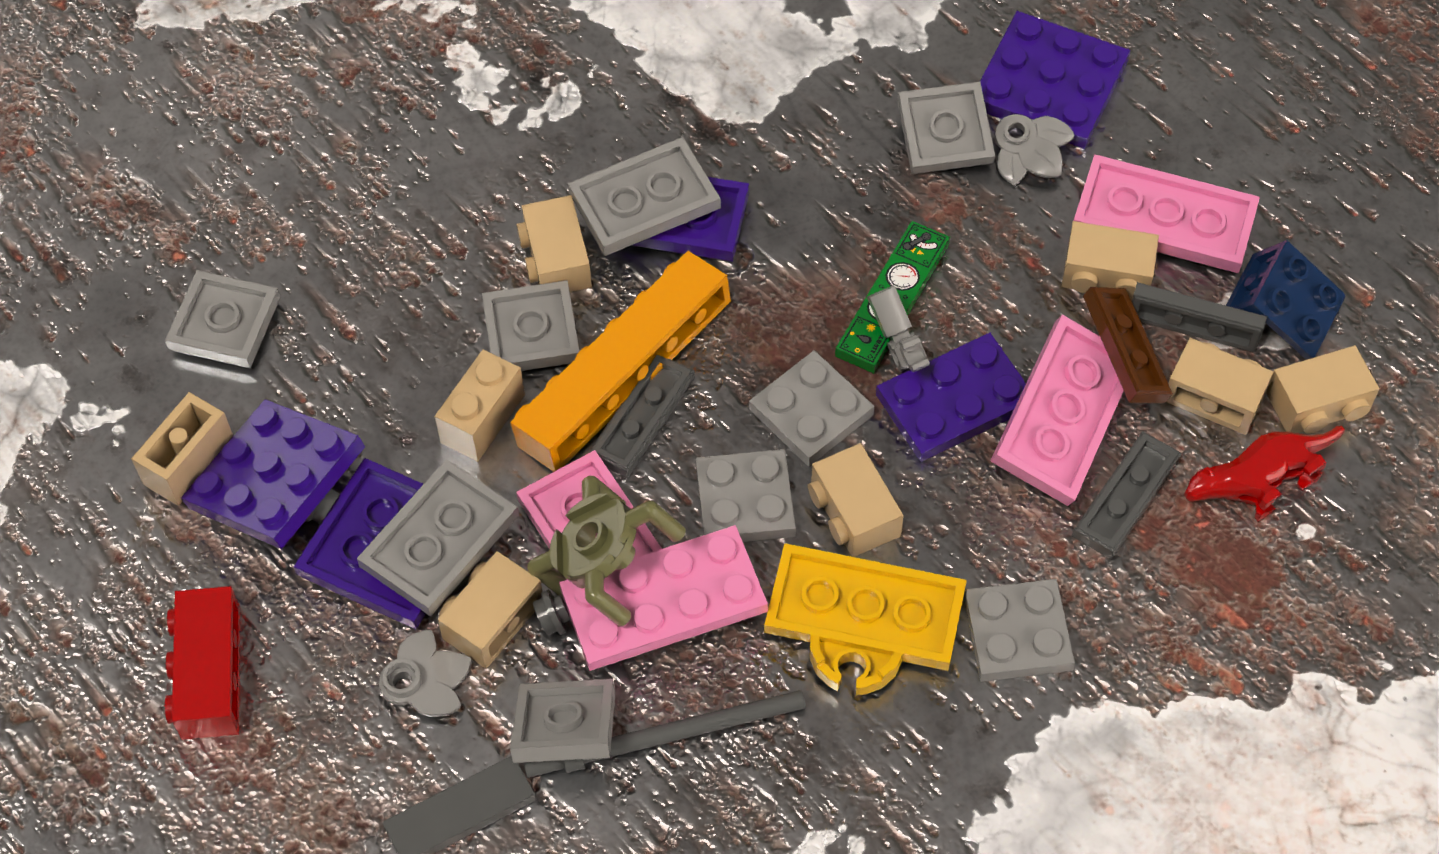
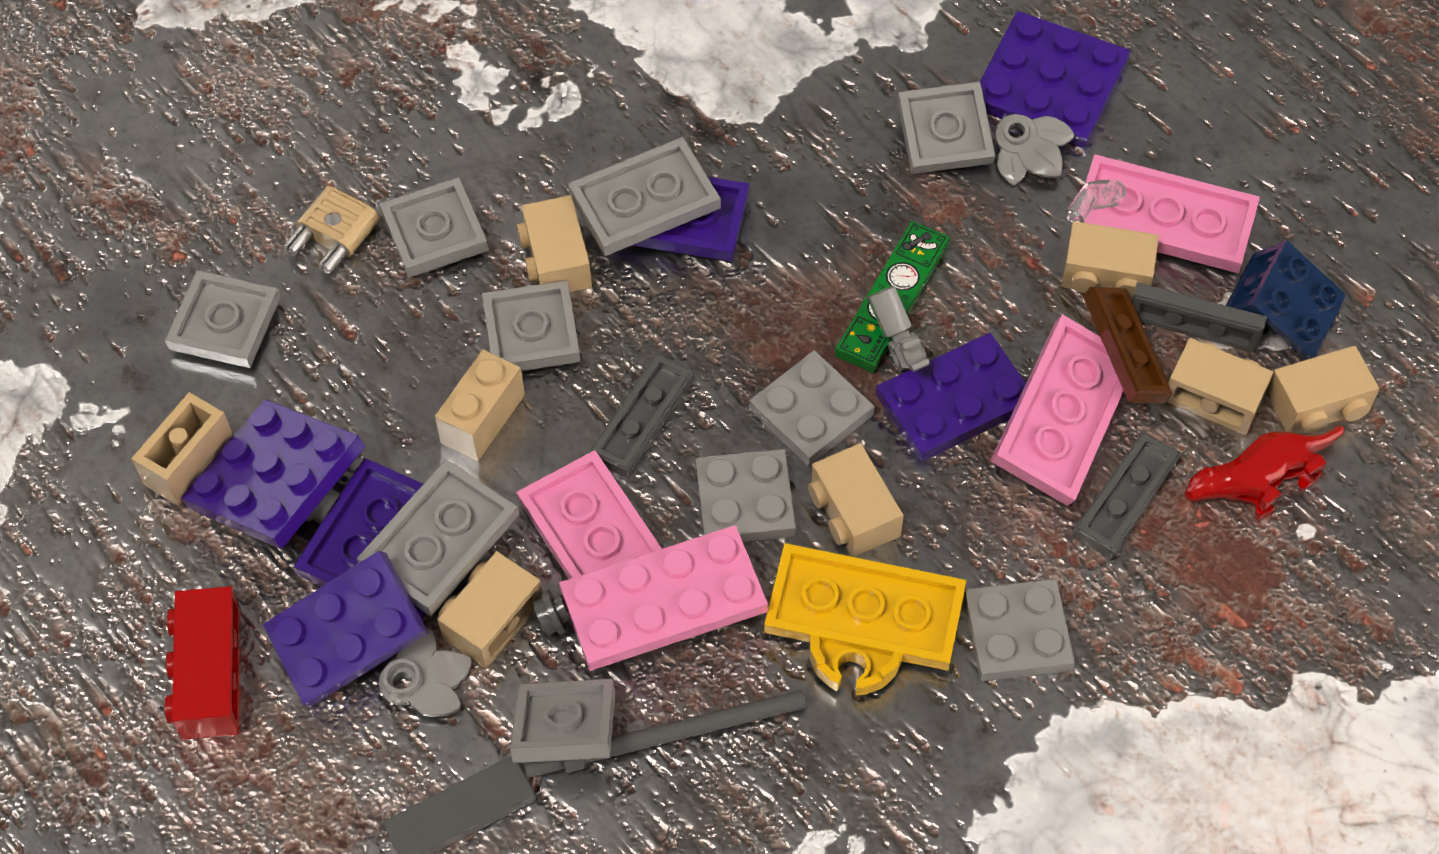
light orange brick [510,251,731,472] -> none
olive plate [527,476,686,626] -> none
none -> dark purple plate [263,551,428,707]
none -> tan piece [284,186,380,274]
none -> light grey plate [379,177,489,278]
none -> clear arm [1065,179,1127,223]

